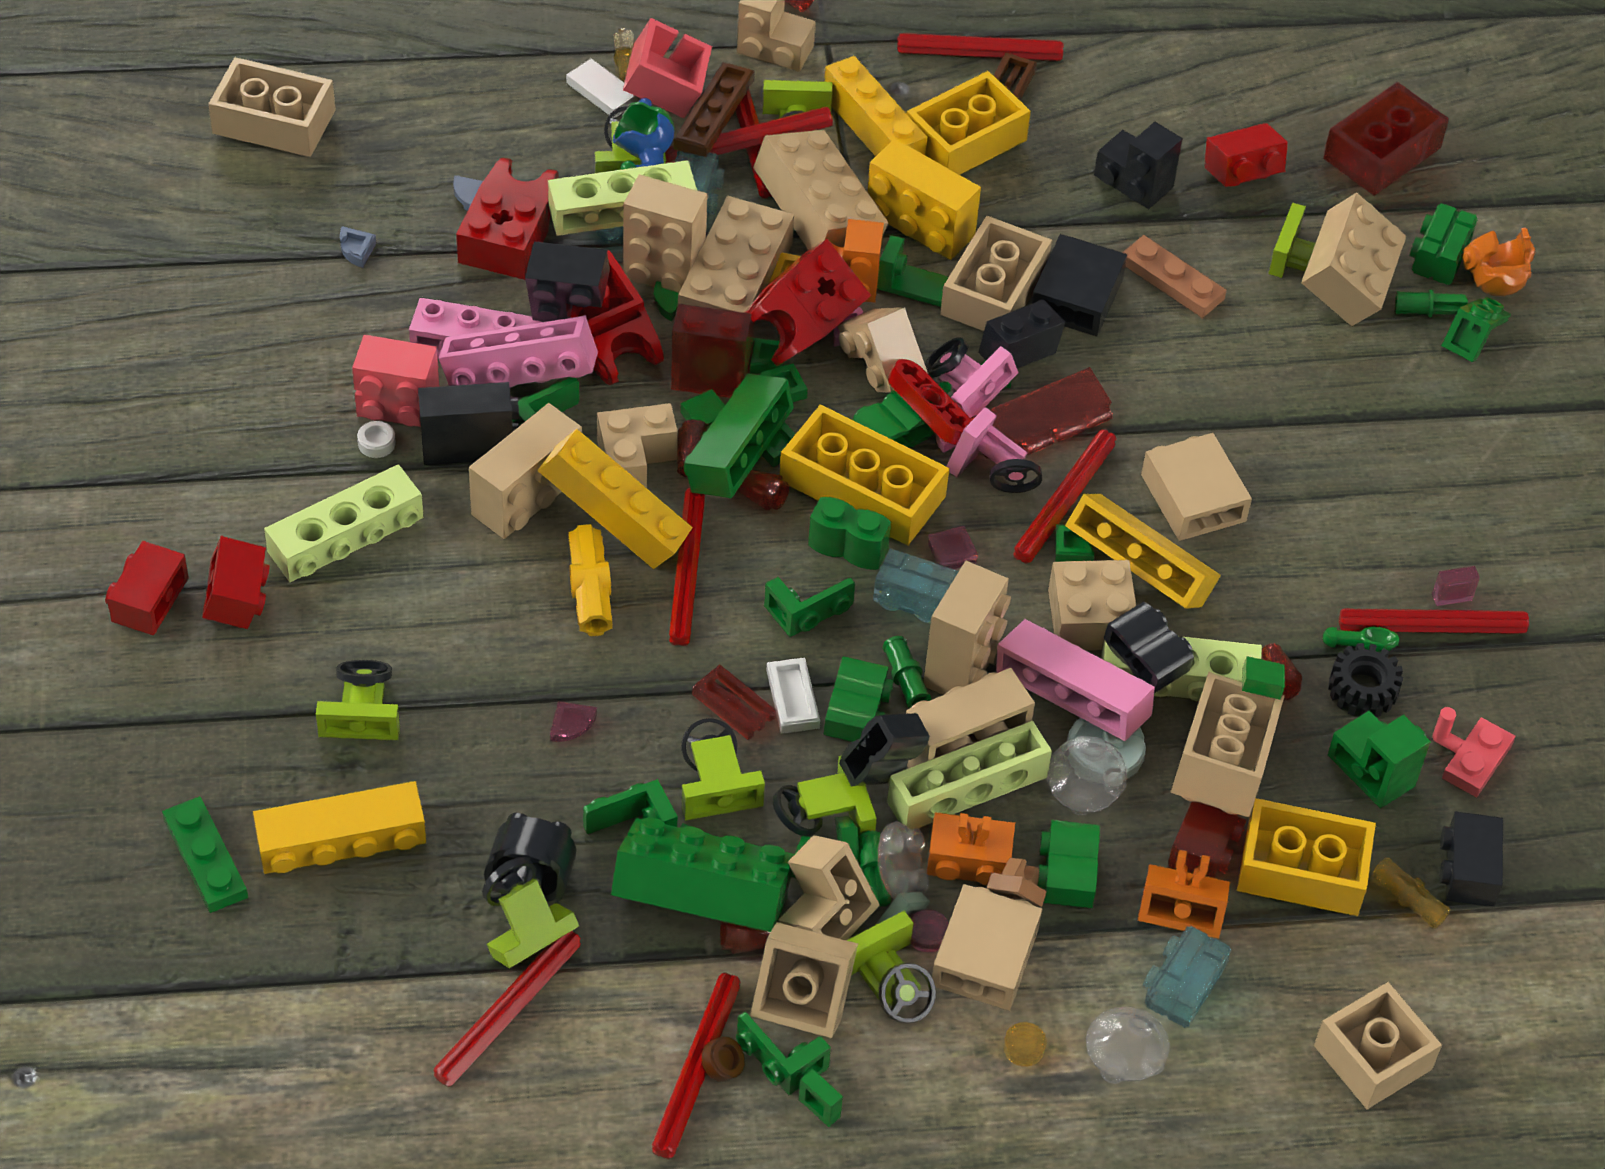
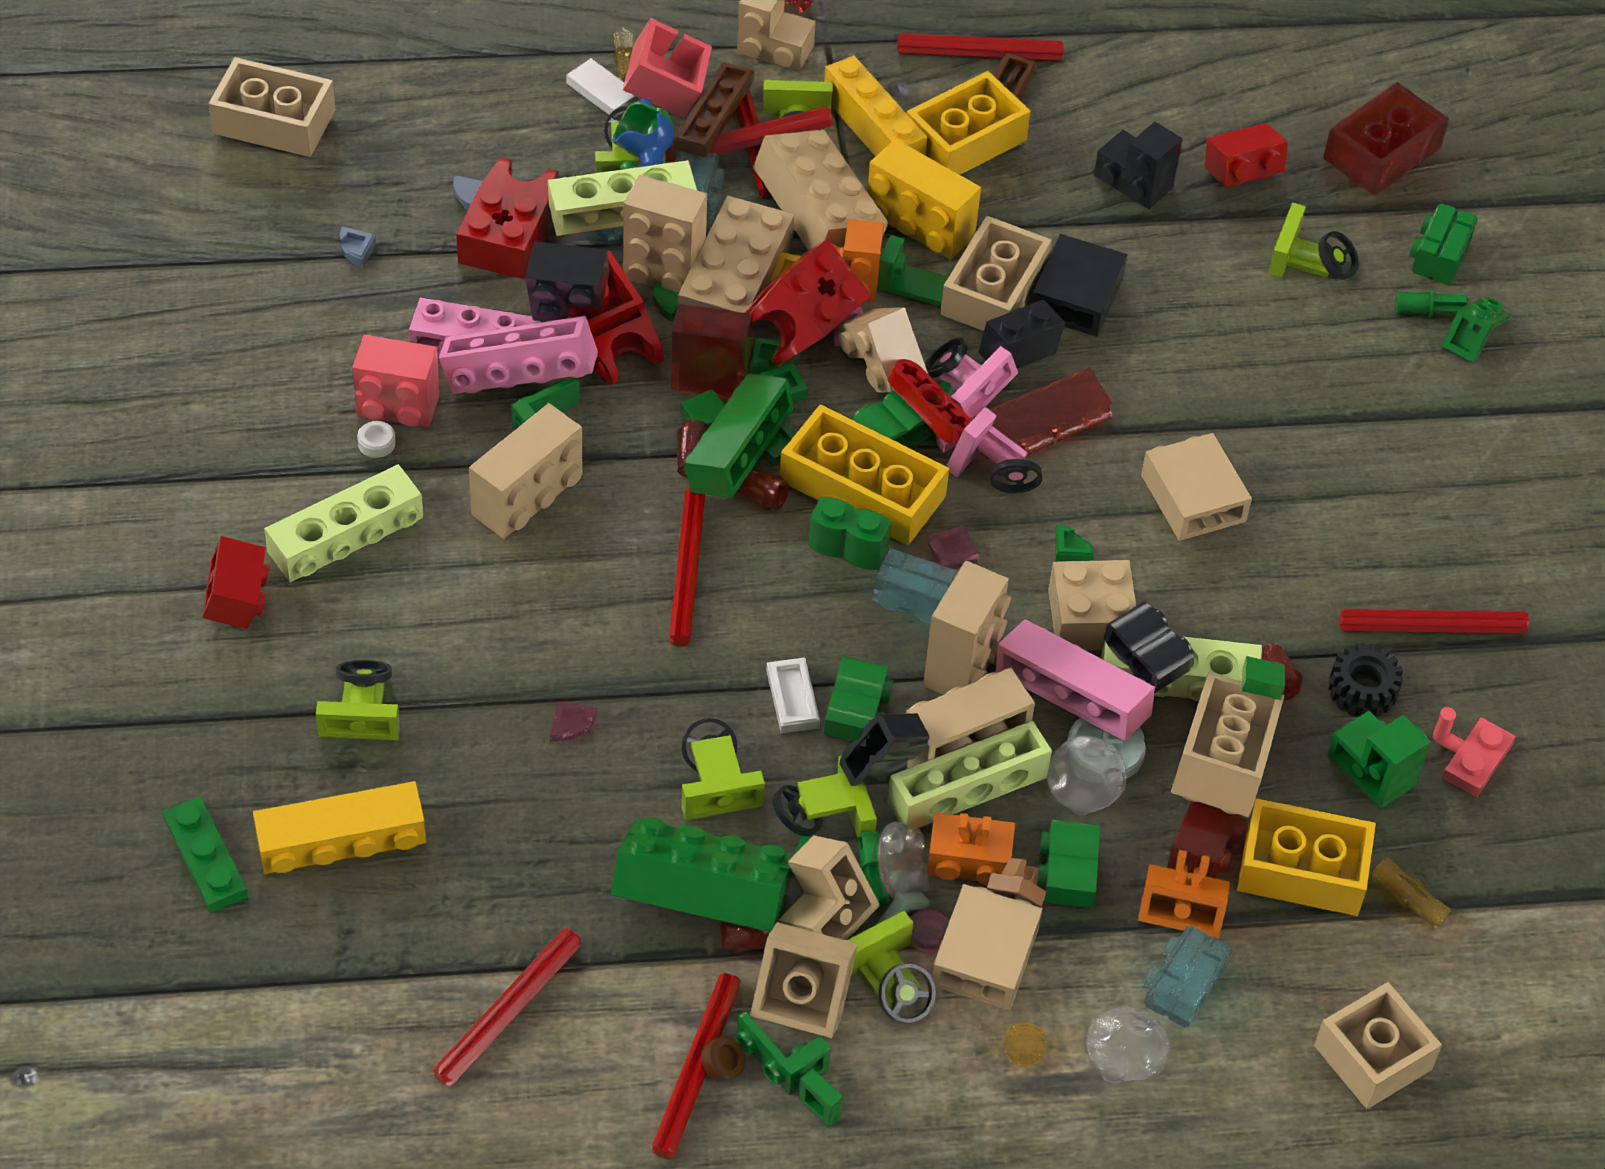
red brick [105,541,189,636] -> none
black brick [418,382,519,465] -> none
lime piece [482,857,579,968] -> none
black brick [484,813,577,904] -> none
yellow brick [538,428,693,569] -> none
yellow piece [568,524,613,636] -> none
green bracket [583,779,678,834] -> none
tan brick [597,403,678,488] -> none
clear red tile [692,665,776,741] -> none
green bracket [764,577,855,637] -> none
green tile [835,816,860,862] -> none
green pin [883,635,931,708] -> none
red axle [1013,429,1116,564] -> none
yellow brick [1065,494,1221,609] -> none
nougat plate [1122,235,1226,318] -> none
tan brick [1301,193,1406,326] -> none
green piece [1322,627,1400,653] -> none
clear pink tile [1431,566,1480,606] -> none
black brick [1439,811,1503,907] -> none
orange helmet [1462,228,1535,296] -> none

